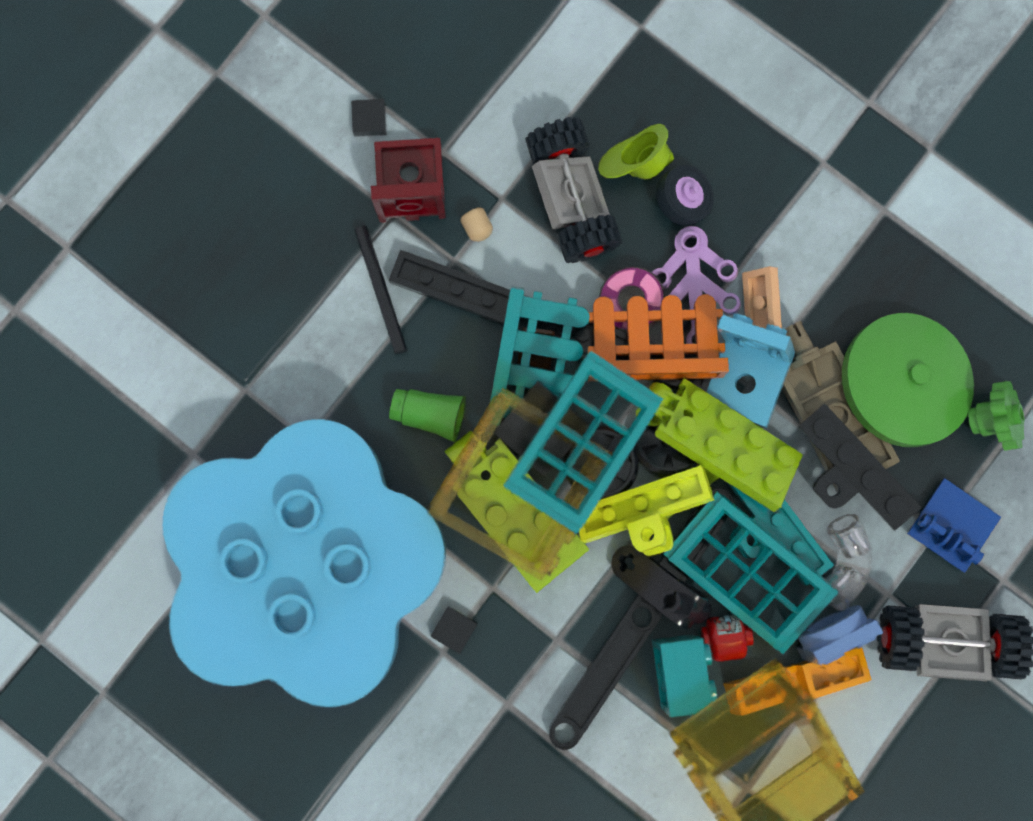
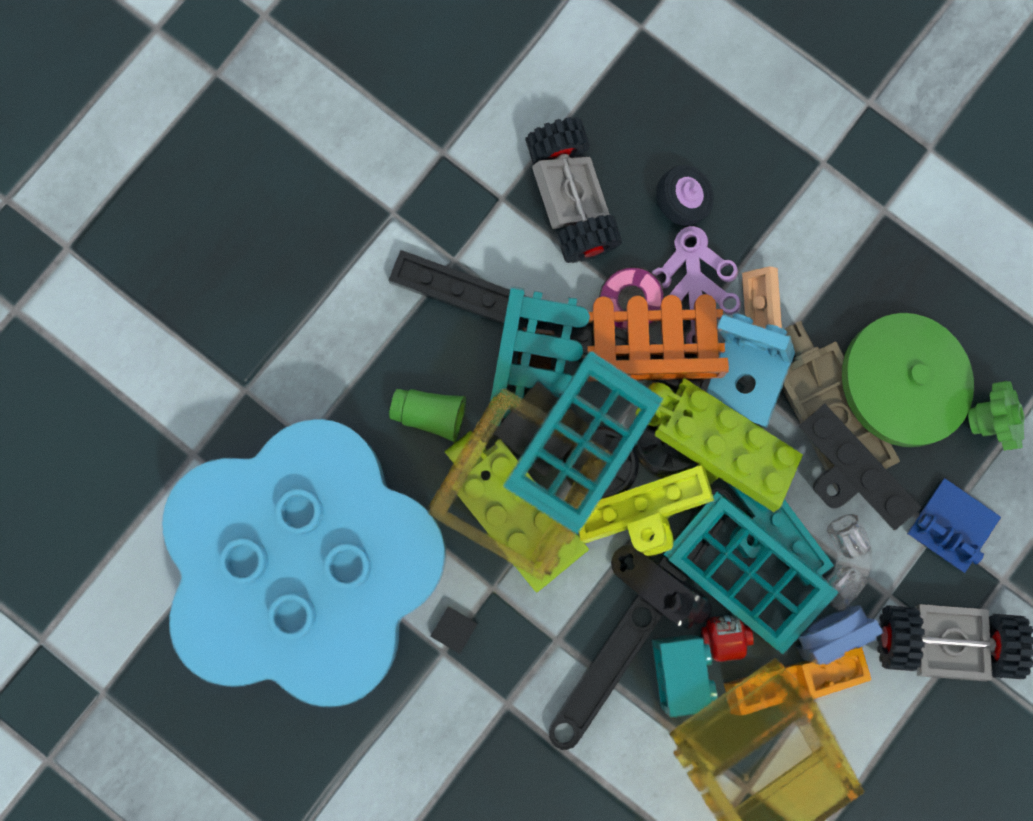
black tile [351,99,387,137] -> none
black bar [355,226,408,354] -> none
dark red bracket [371,138,446,223] -> none
tan piece [460,207,493,242] -> none
lime piece [598,124,674,179] -> none

